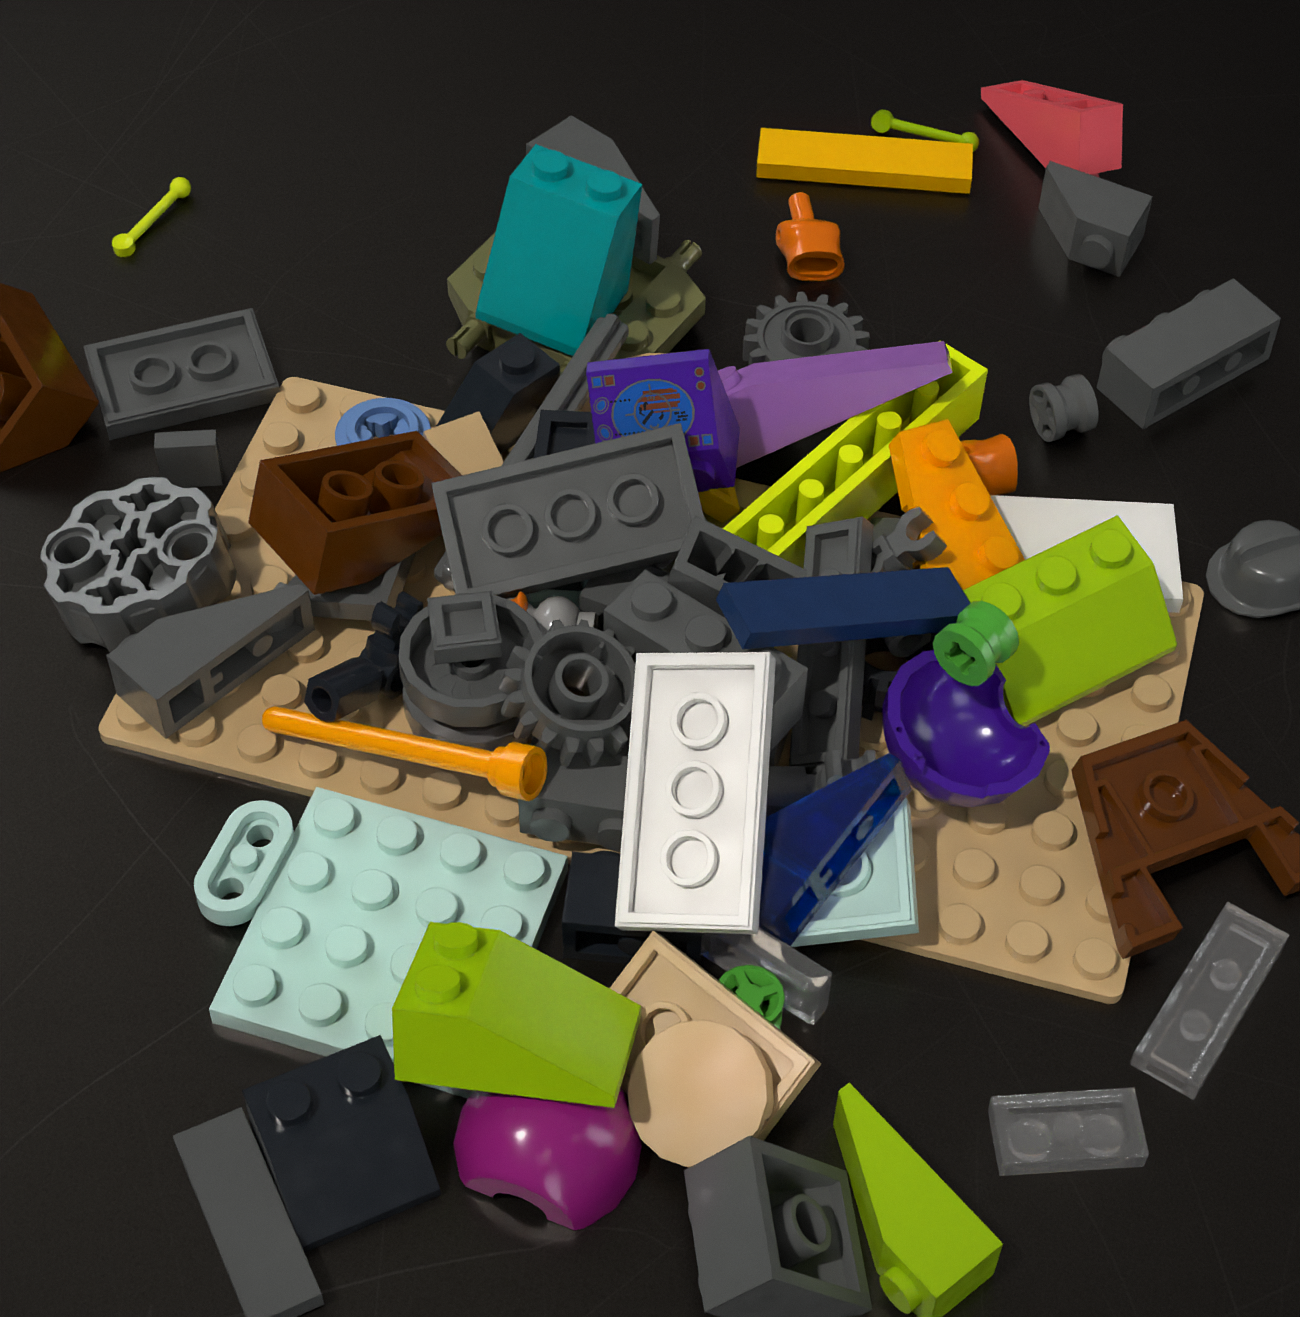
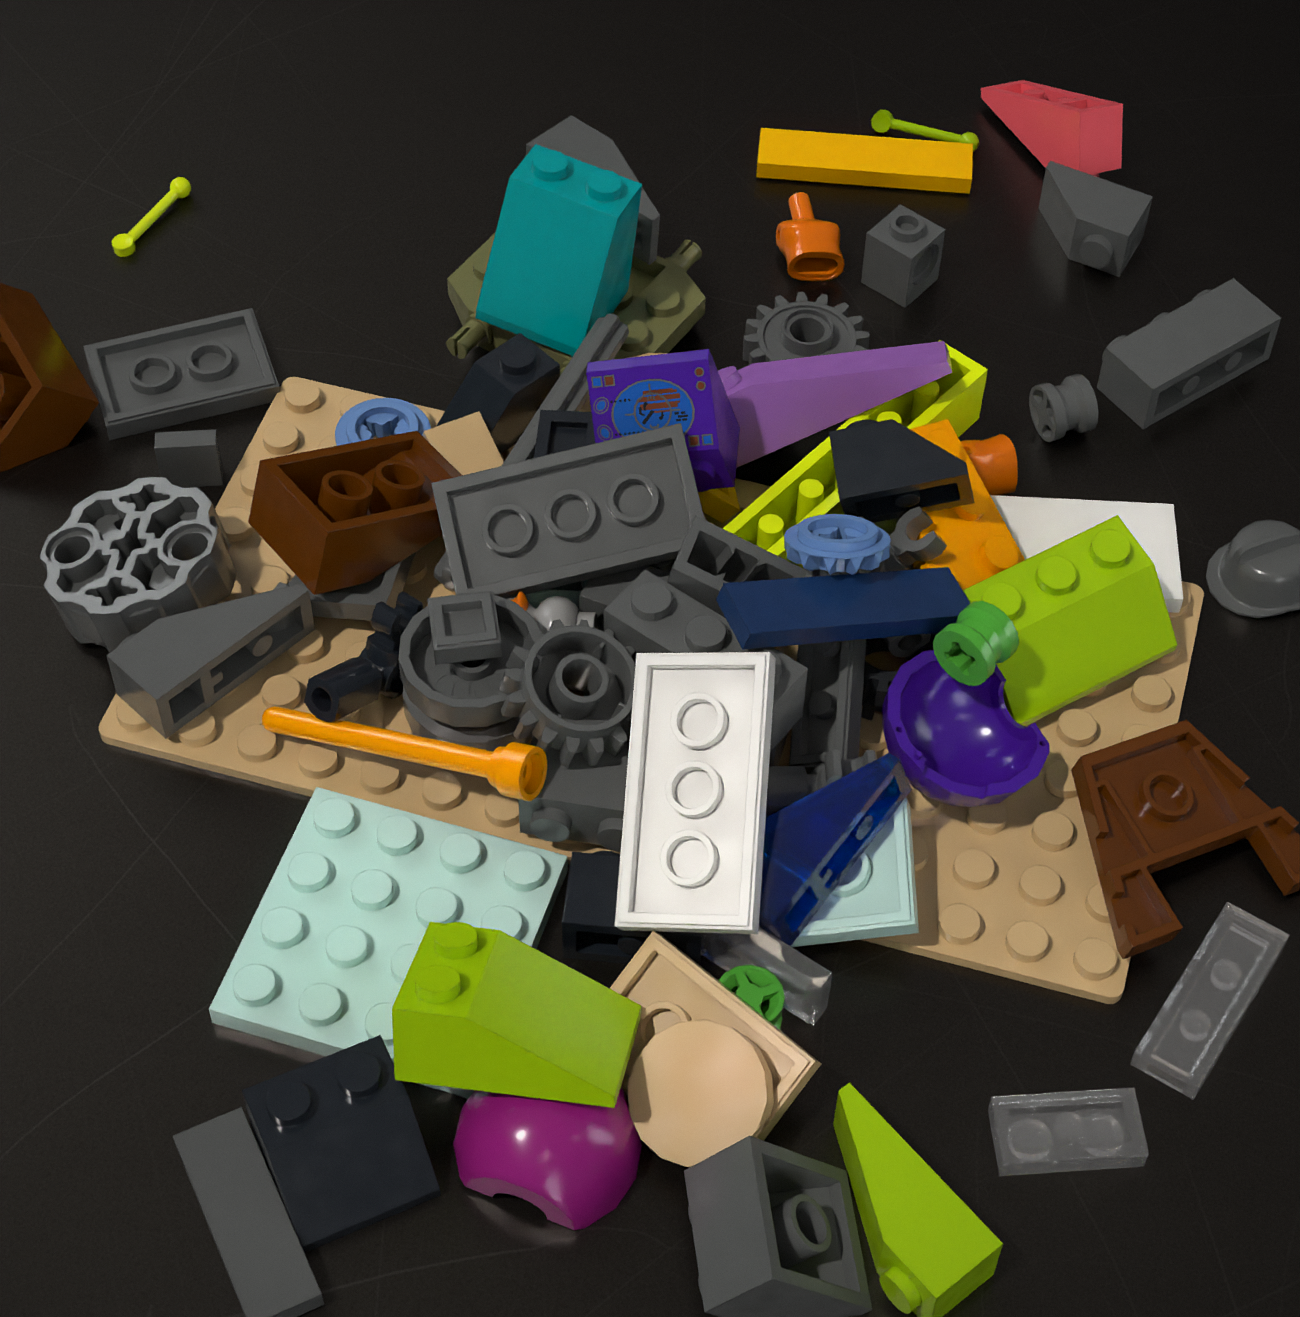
light aqua plate [194,800,294,926] -> none
none -> medium blue gear [784,514,891,575]
none -> black slope [829,419,975,523]
none -> dark grey brick [861,204,945,308]

